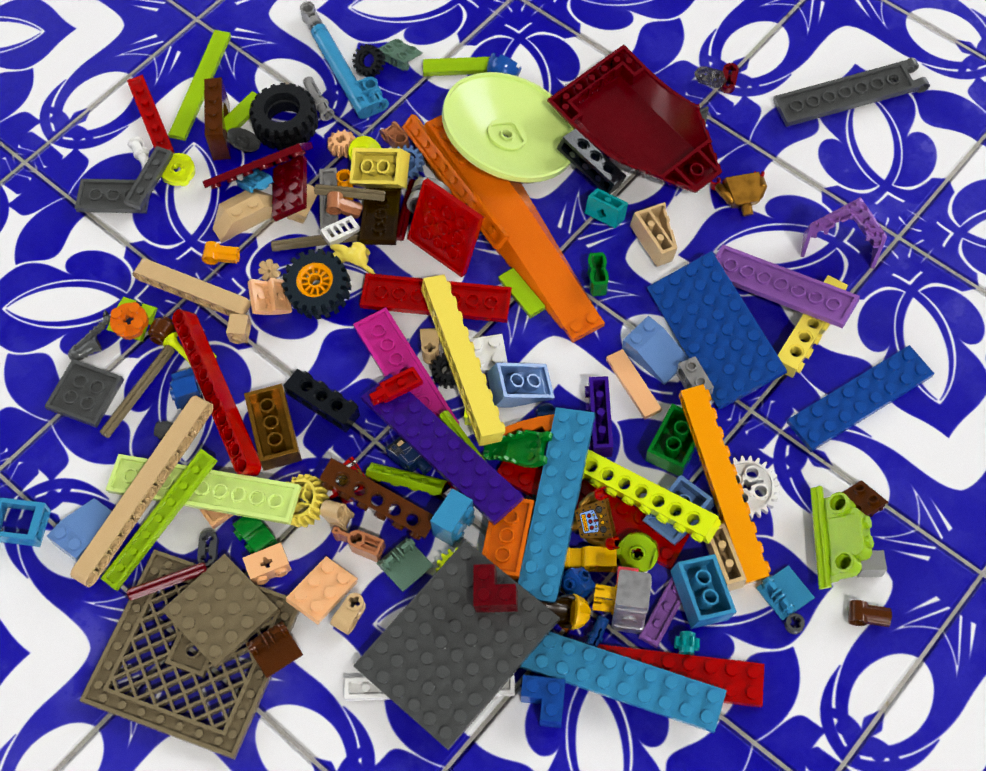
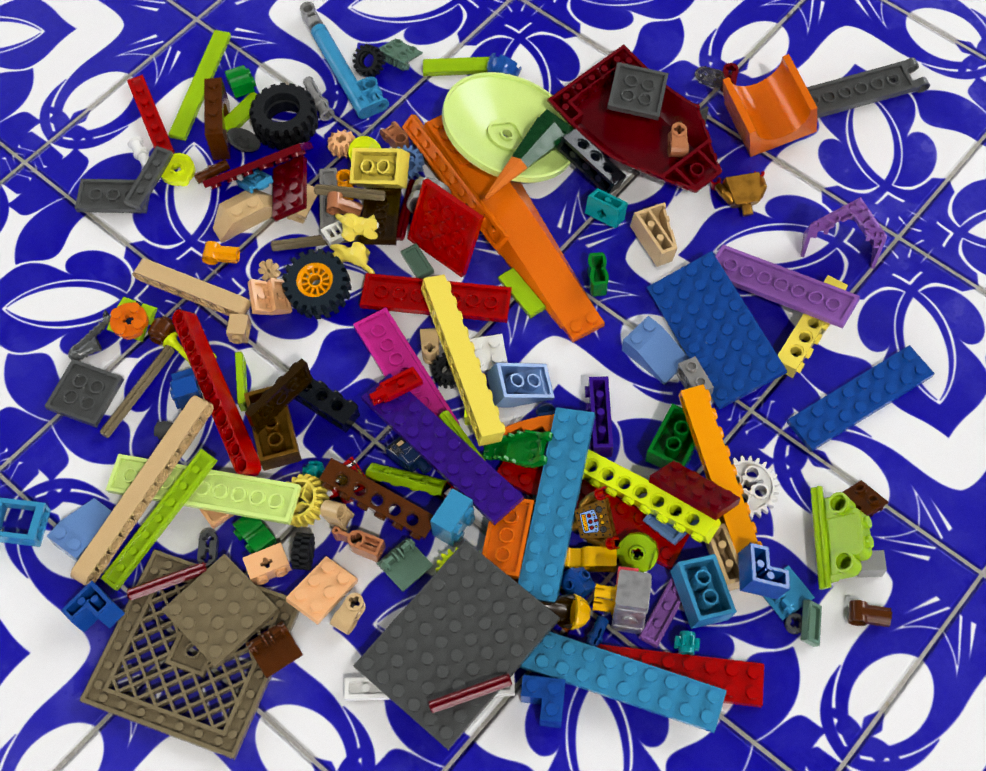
dark red brick [473,564,518,613] -> none
light nougat tile [606,349,662,420] -> none
none -> blue brick [61,581,125,632]
none -> reddish brown pin [193,159,230,184]
none -> green brick [224,65,256,98]
none -> lime tile [235,352,248,412]
none -> dark brown plate [245,358,313,434]
none -> black tyre [291,532,315,570]
none -> teal gear [302,461,325,478]
none -> light yellow animal [335,213,379,242]
none -> sand green tile [401,243,434,279]
none -> dark red axle [428,674,512,713]
none -> dark green plate [484,109,574,201]
none -> dark grey plate [607,62,669,120]
none -> dark red plate [649,461,740,520]
none -> nougat piece [667,122,689,158]
none -> orange piece [723,54,817,157]
none -> blue brick [738,543,790,599]
none -> sand green tile [801,599,822,647]

